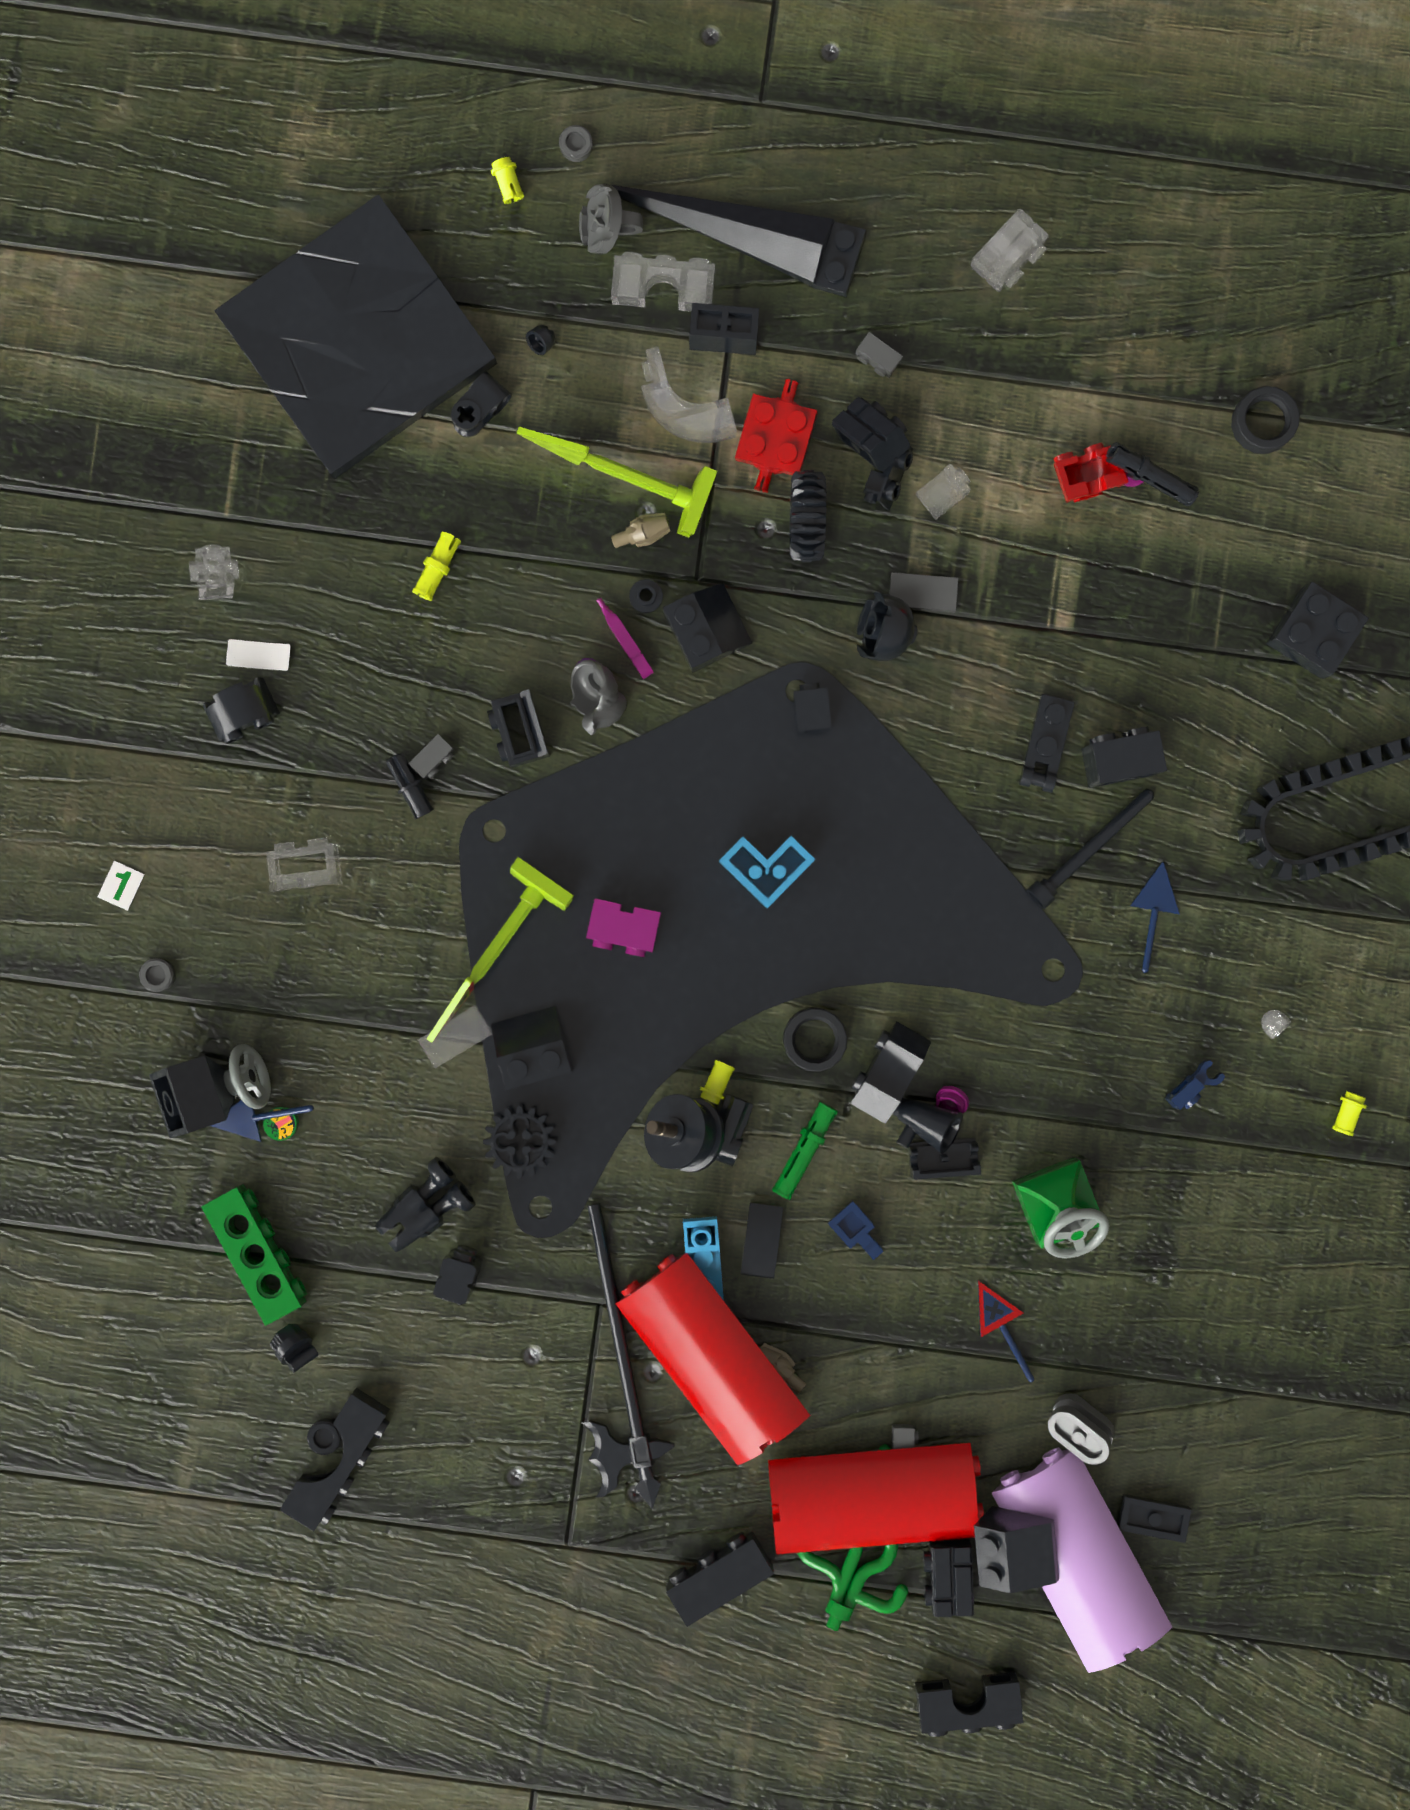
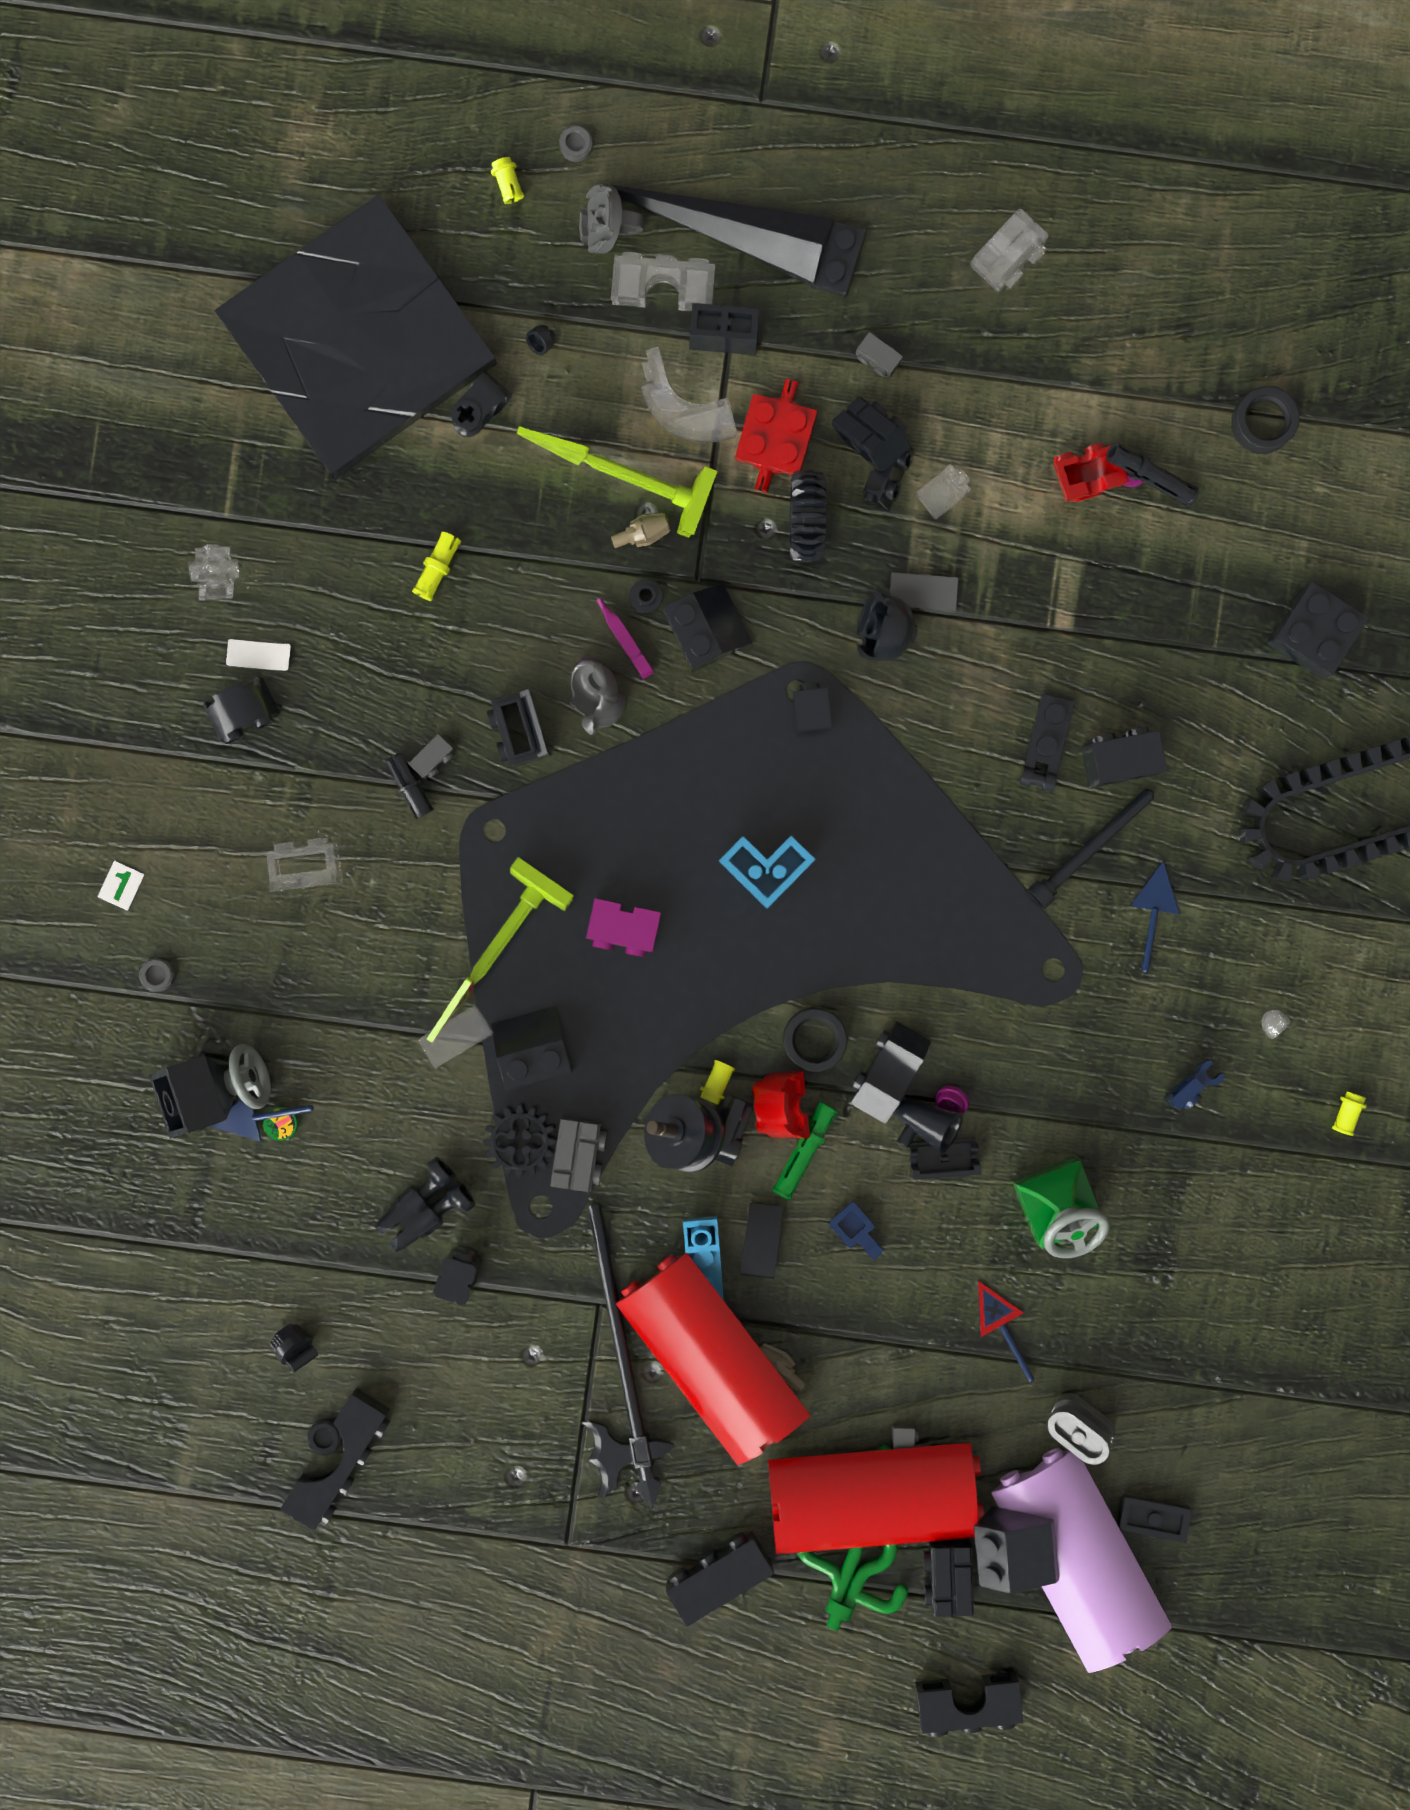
green brick [201,1184,307,1326] -> none
none -> dark grey brick [550,1117,607,1192]
none -> red cylinder [752,1071,810,1139]

